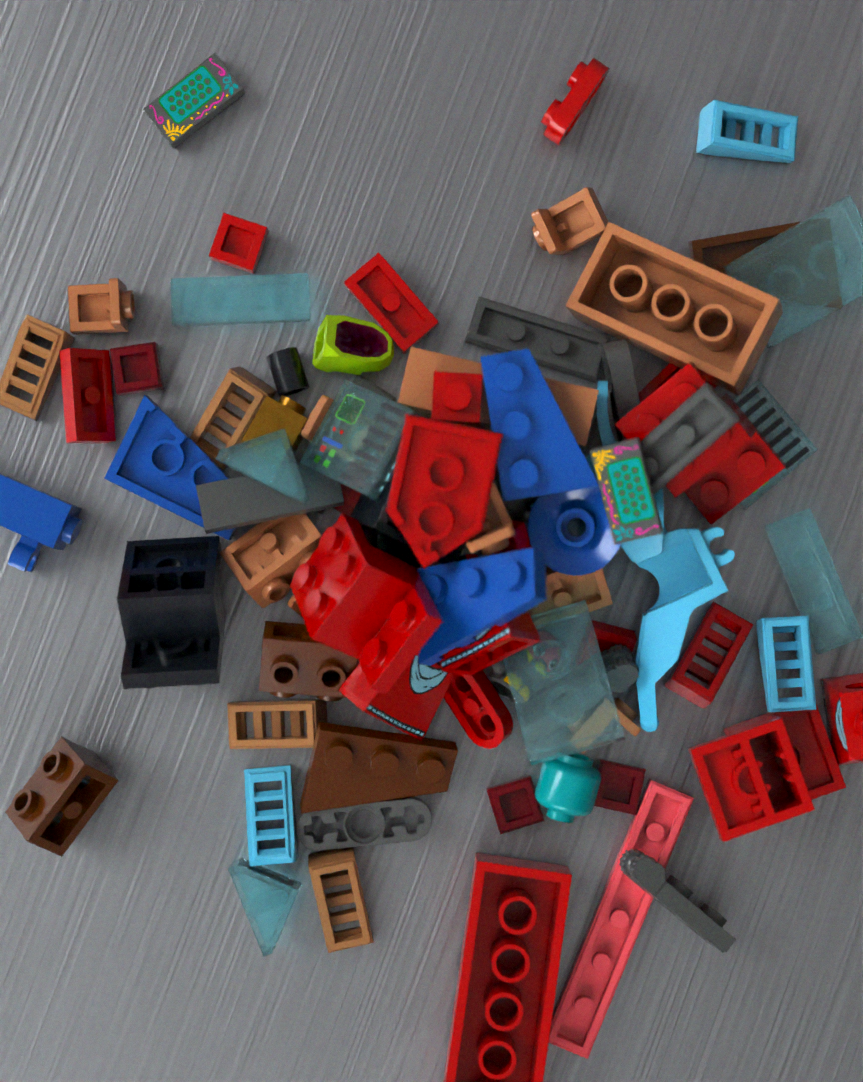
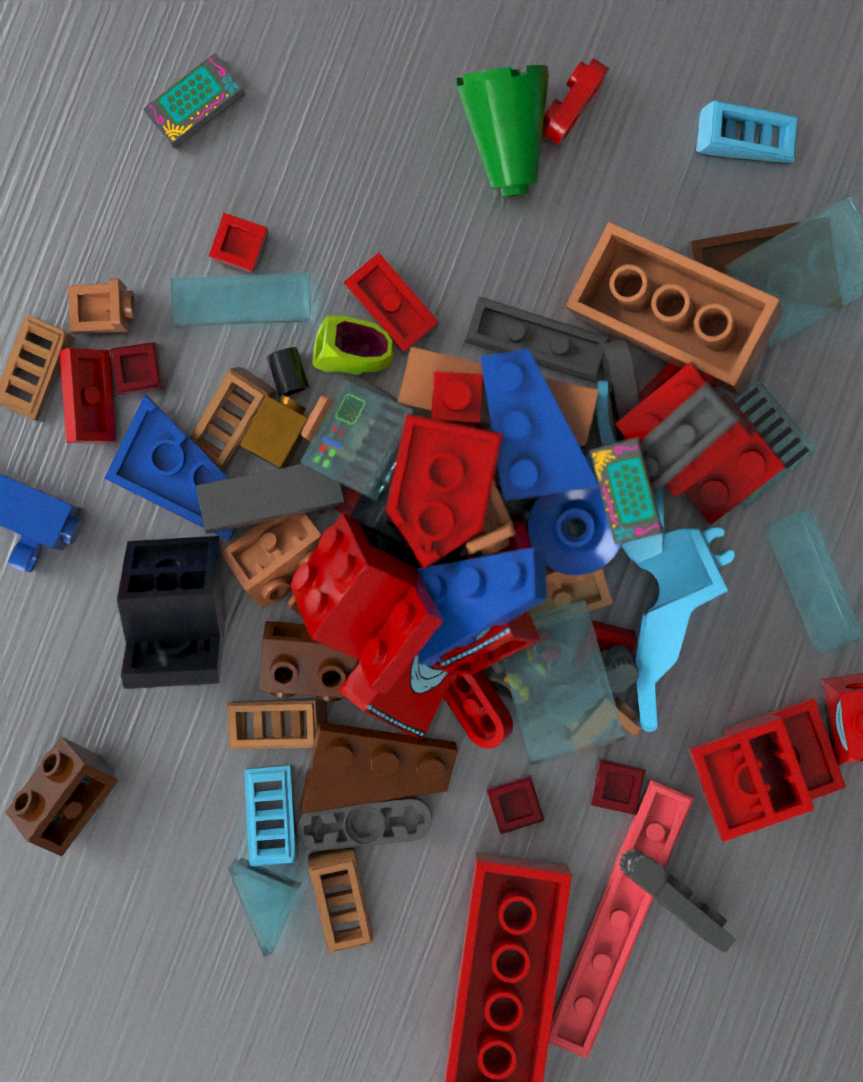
clear light blue slope [215,428,310,505] -> none
nougat bracket [531,187,608,255] -> none
teal head [535,750,602,823] -> none
red slope [664,601,754,708] -> none
medium azure slope [756,616,817,712] -> none
none -> green cone [455,65,549,197]

